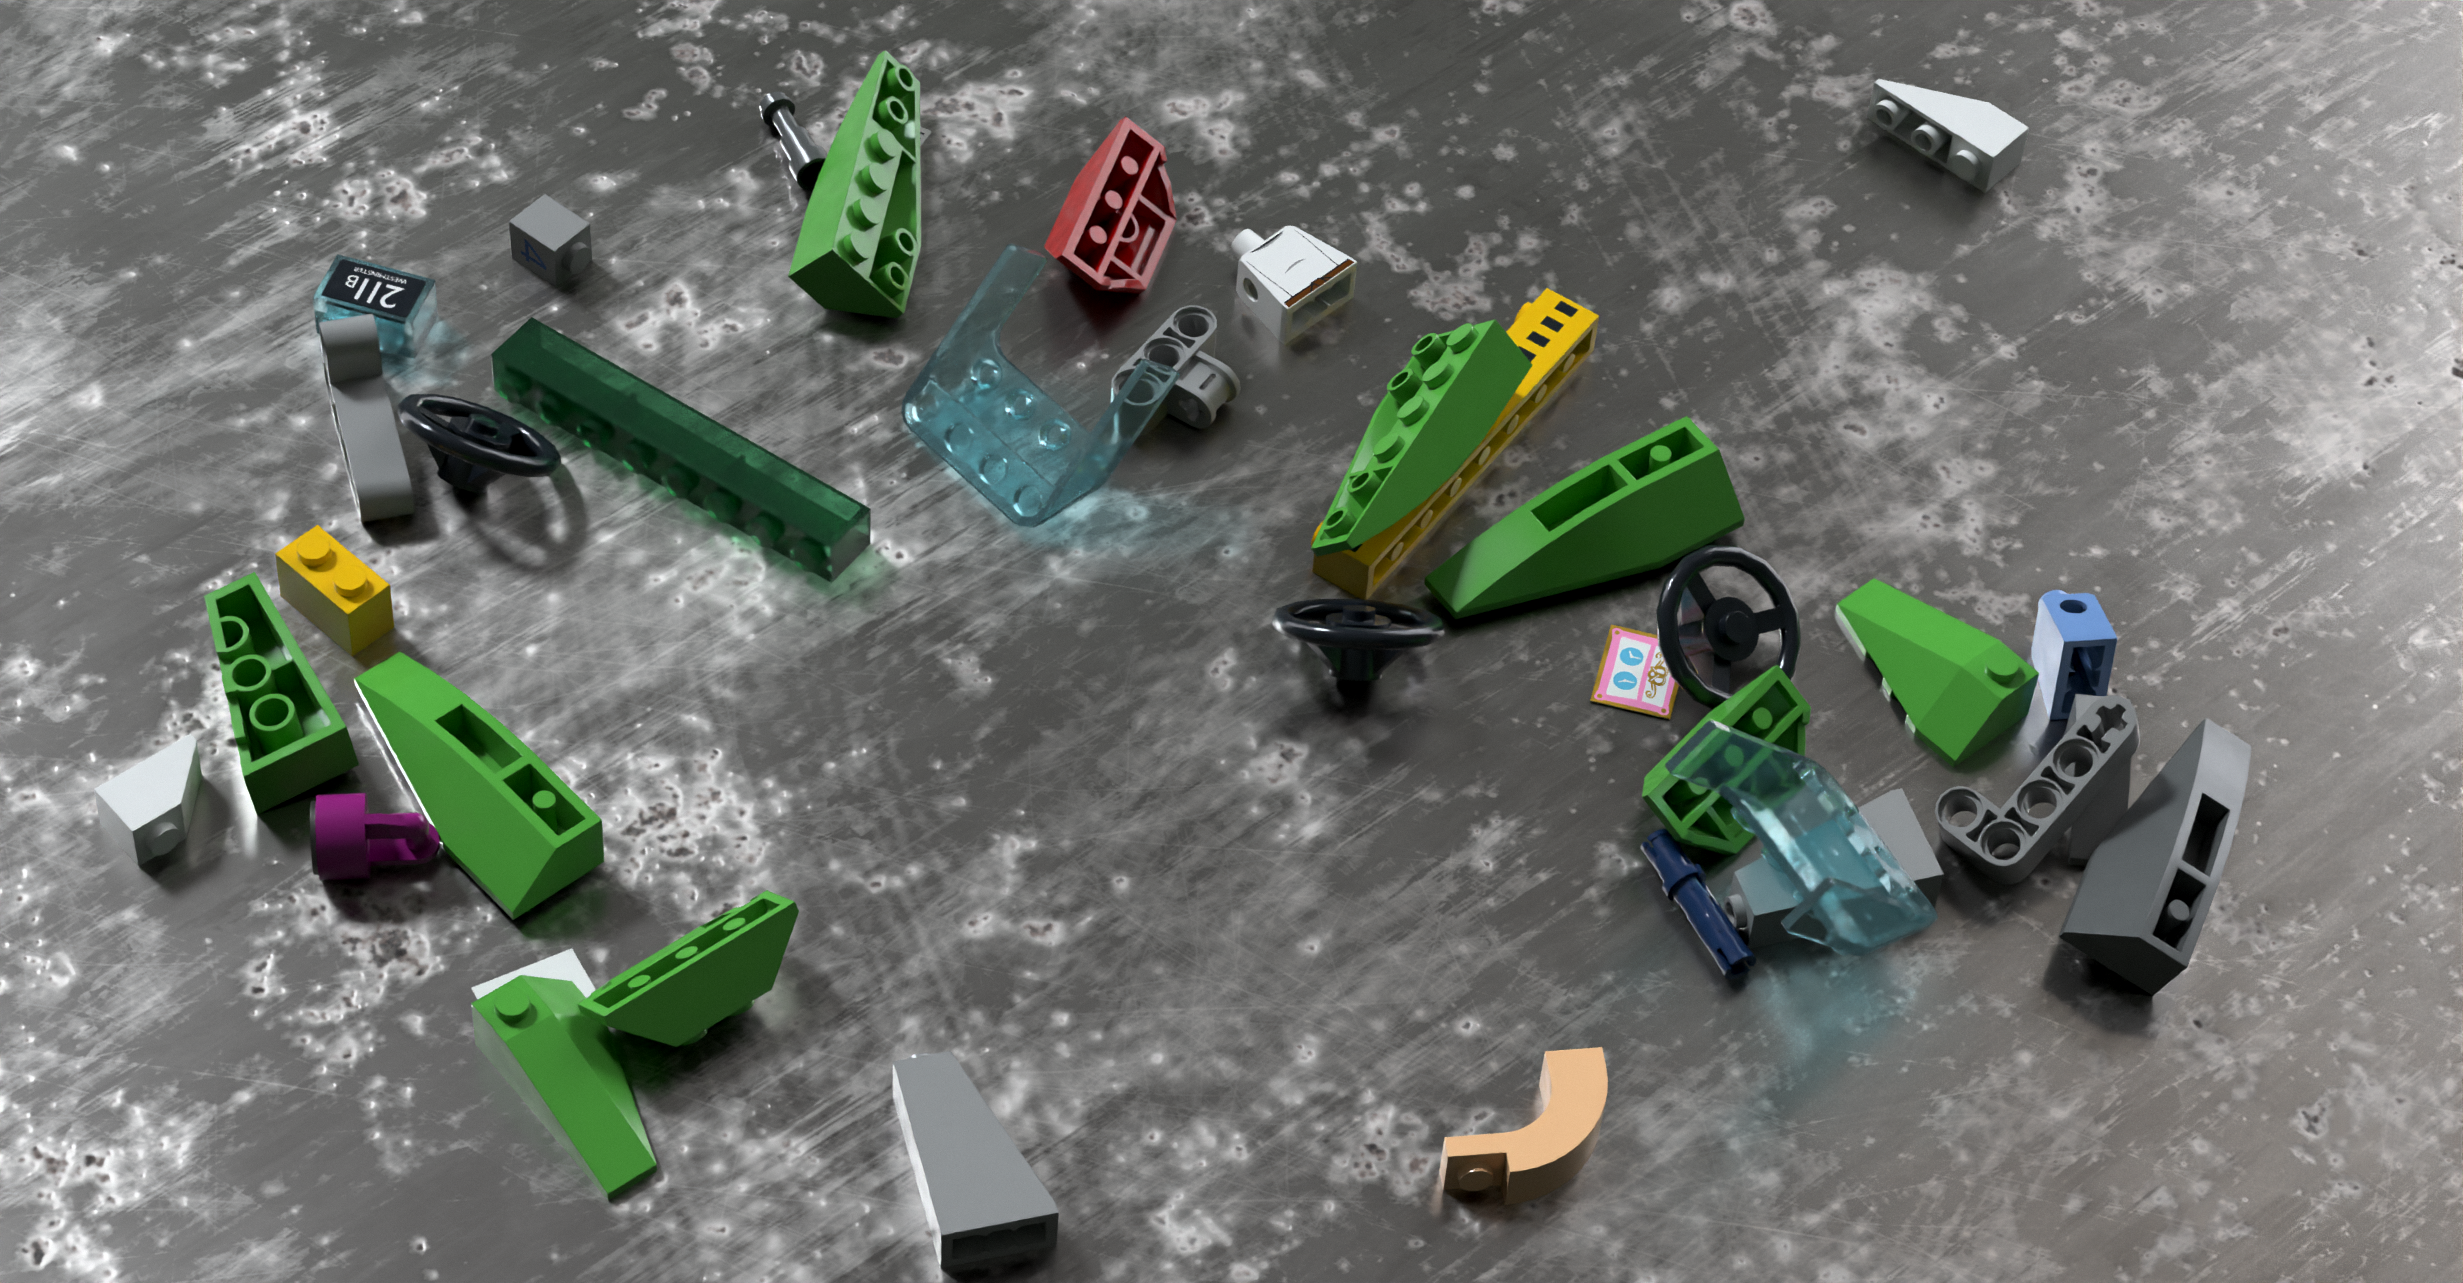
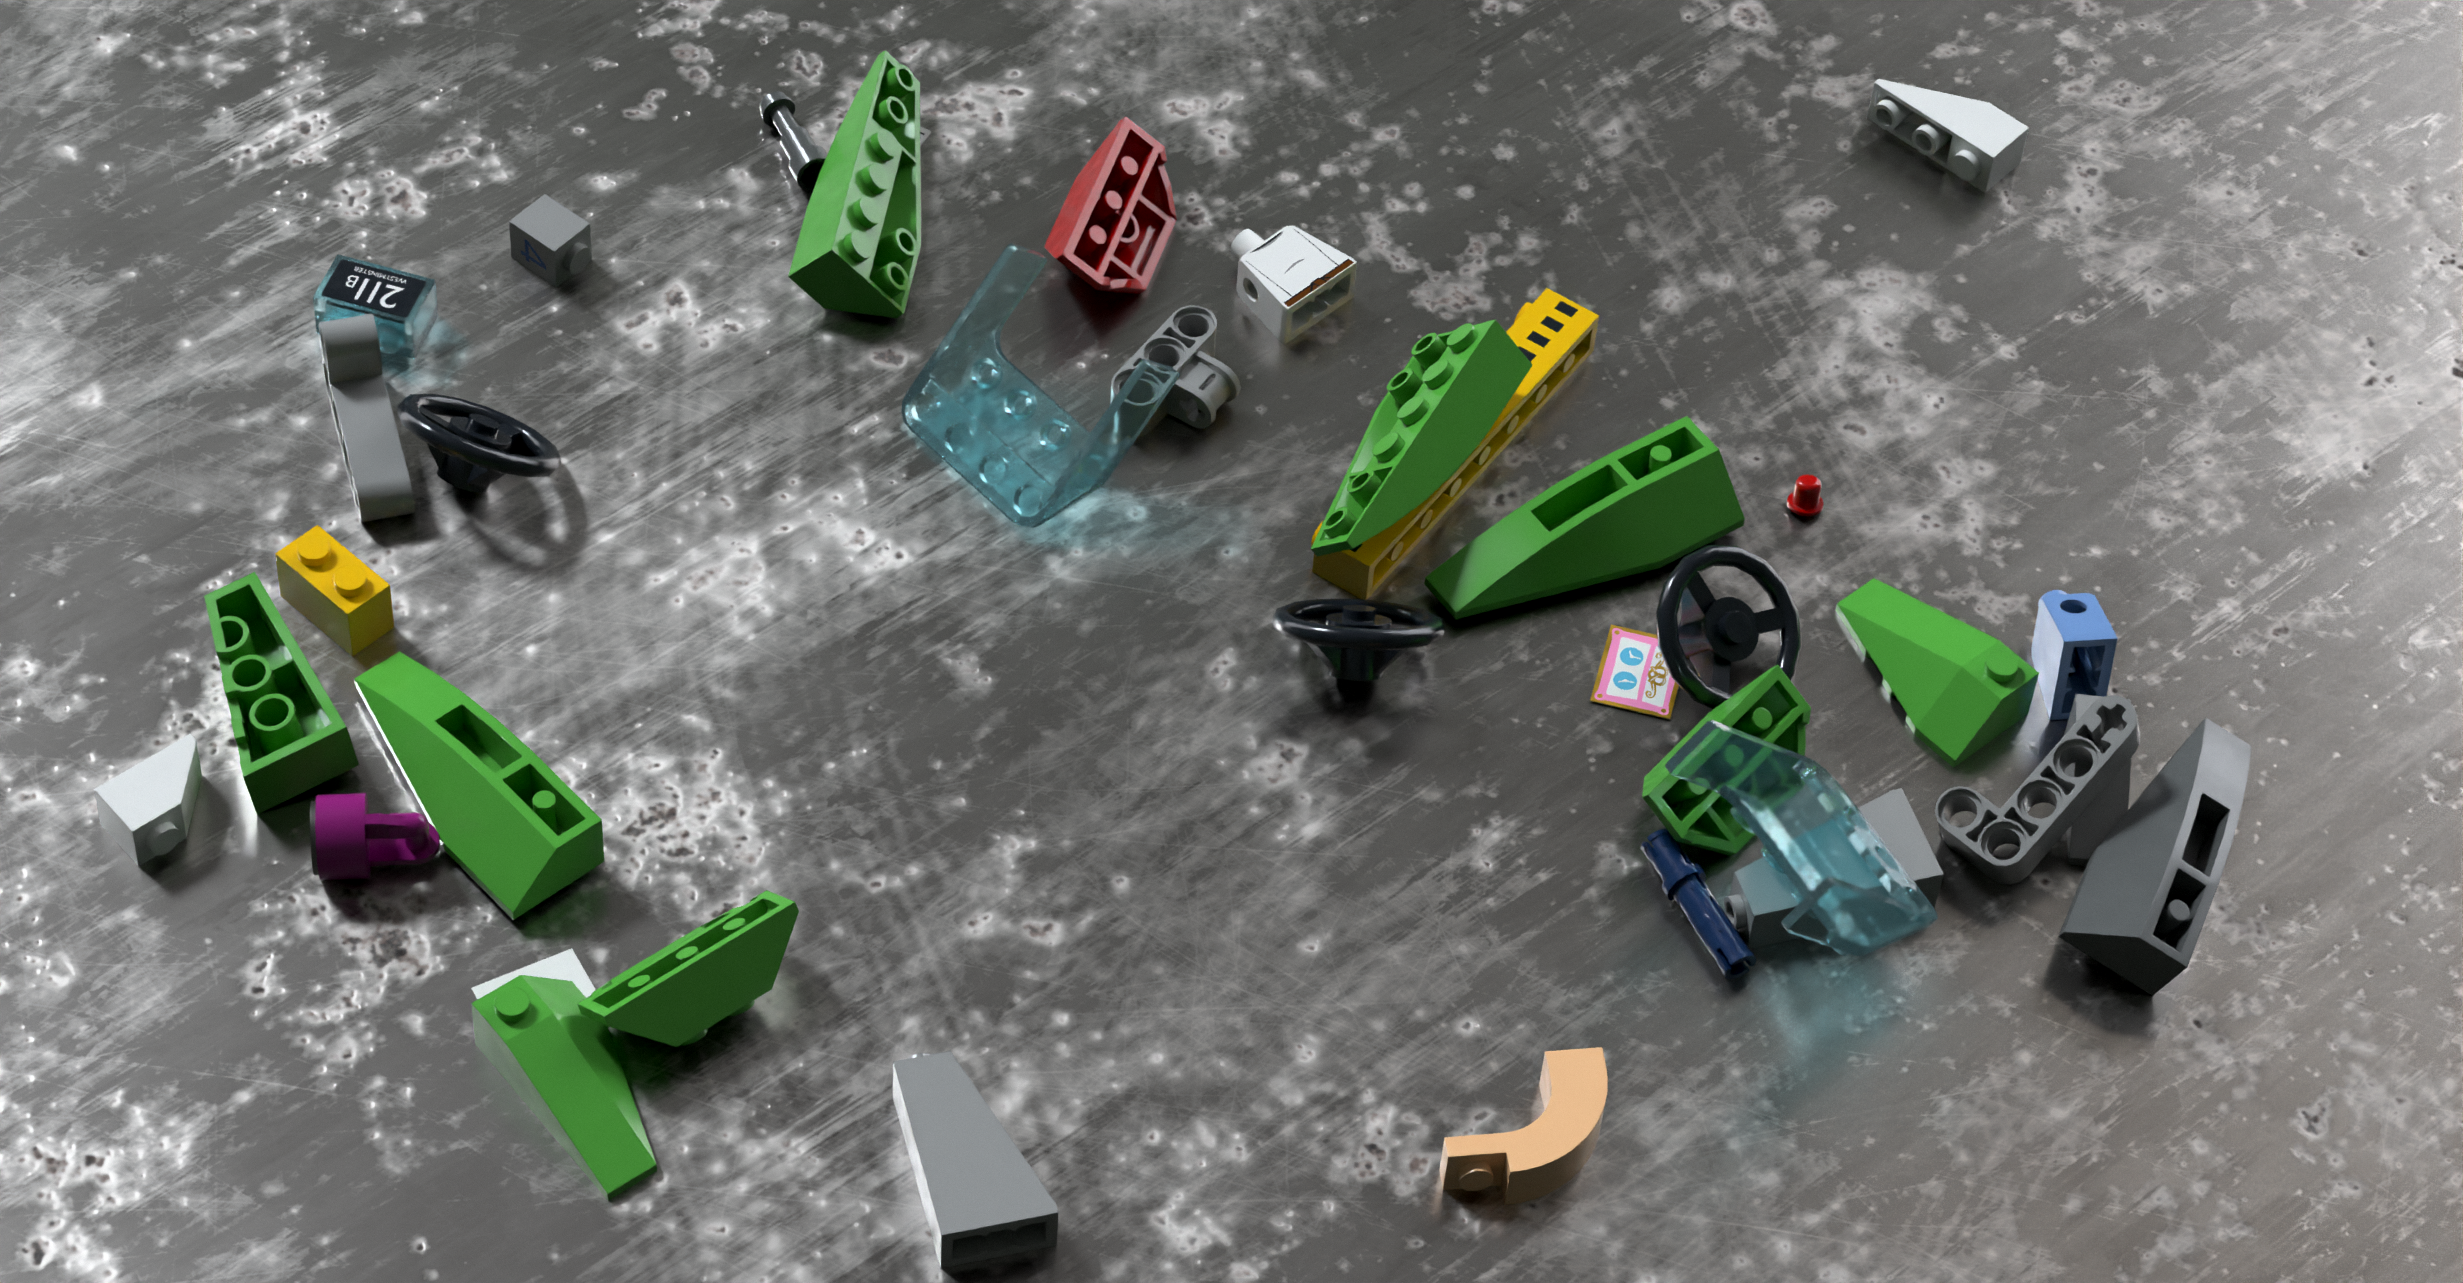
clear green brick [491,317,871,583] -> none
none -> red piece [1787,474,1824,516]

